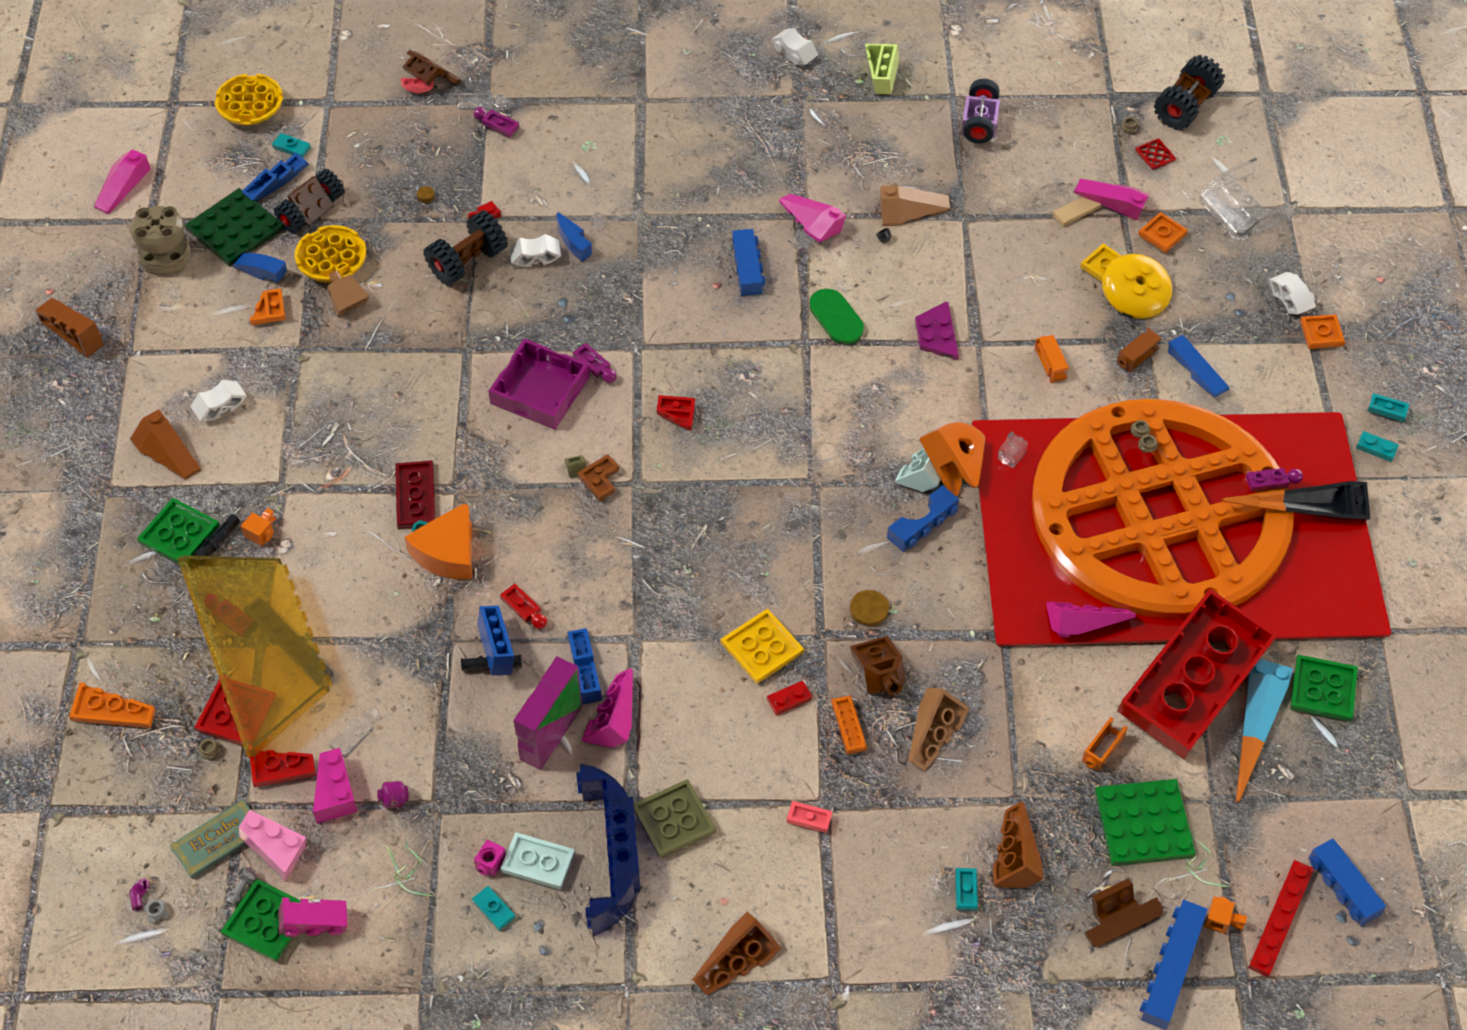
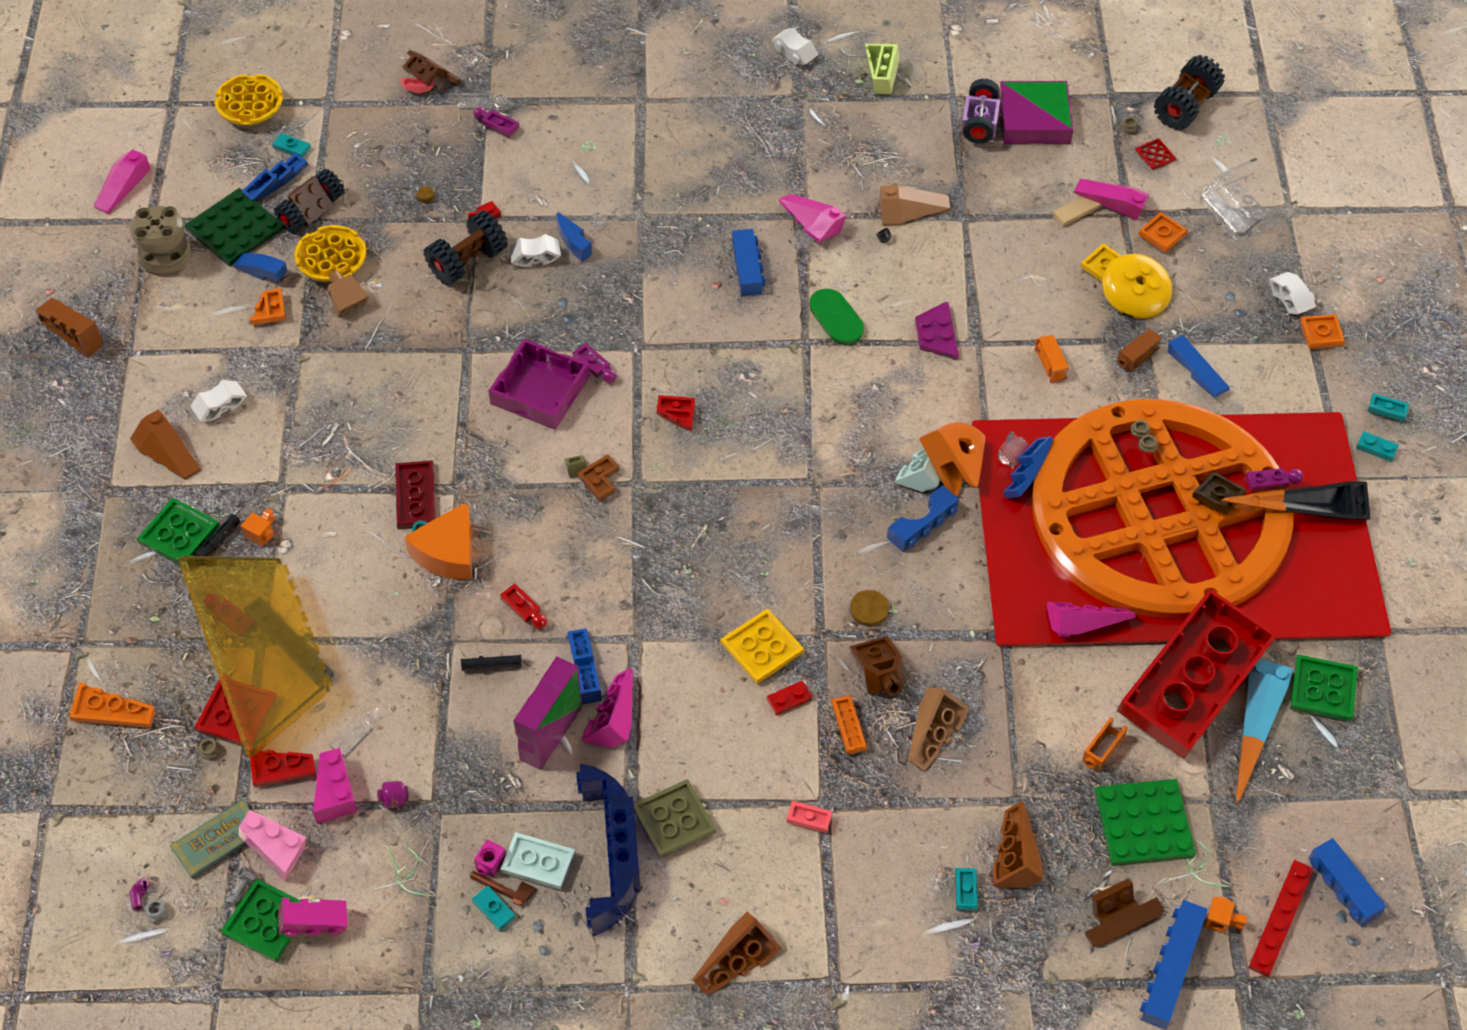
blue brick [477,606,514,676] -> none
none -> copper piece [470,871,537,906]
none -> magenta tile [999,81,1073,144]
none -> blue slope [1003,436,1053,498]
none -> dark brown plate [1192,472,1246,515]

